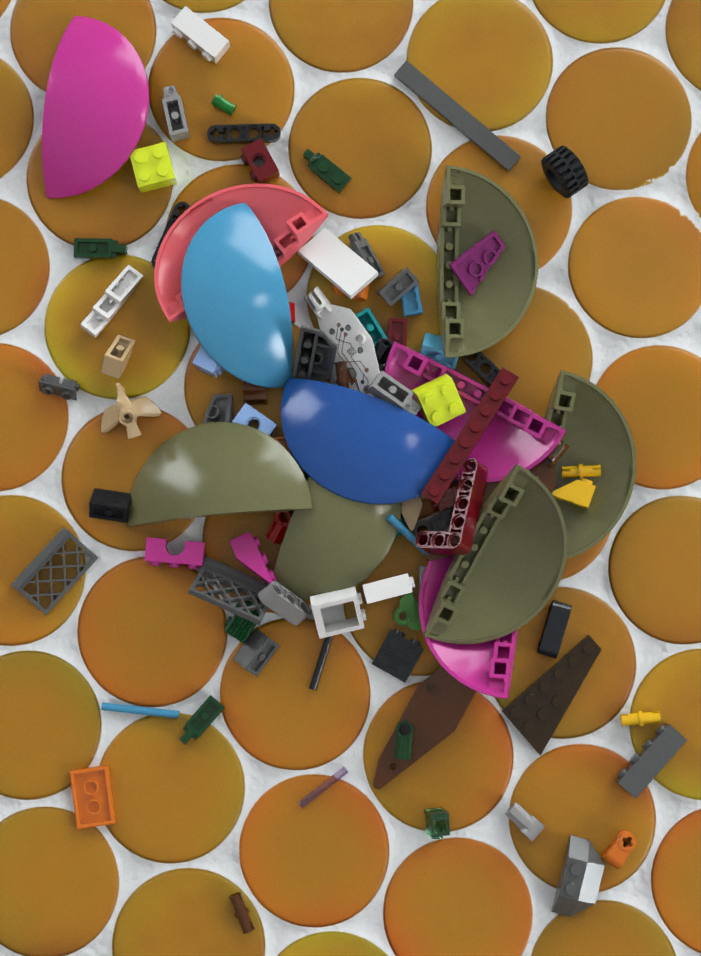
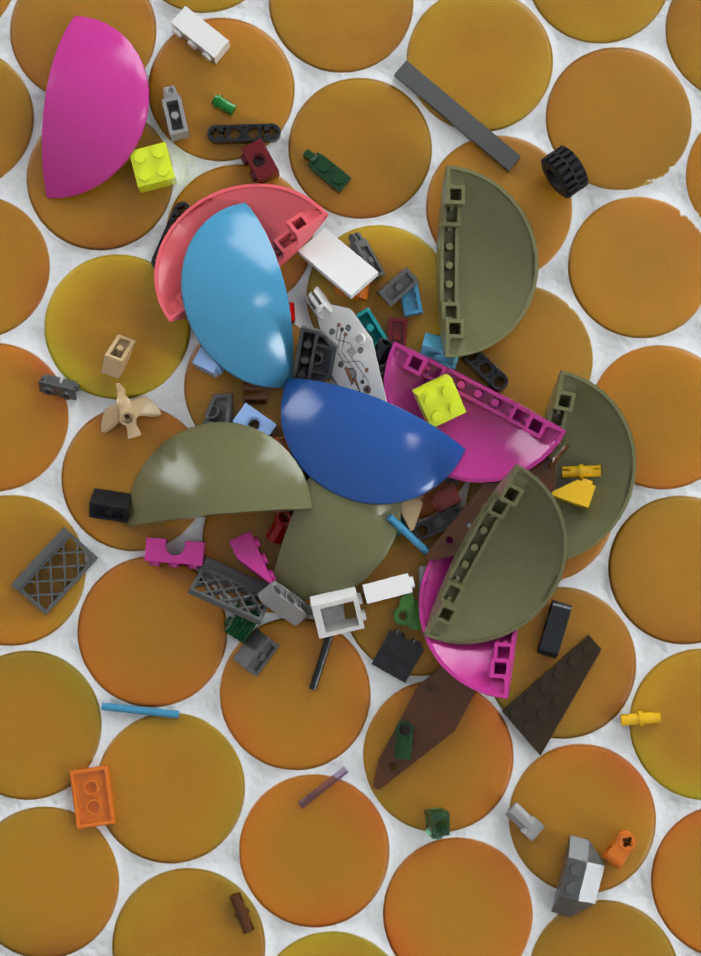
dark green hinge [74,238,128,259] -> none
white slope [80,264,143,338] -> none
dark green hinge [179,695,225,744] -> none
reddish brown pin [334,361,351,389] -> none
light grey hinge [367,371,421,415] -> none
dark red beam [415,458,488,555] -> none
dark red plate [421,367,519,506] -> none
magenta wing [449,231,505,296] -> none
dark grey brick [615,723,687,799] -> none

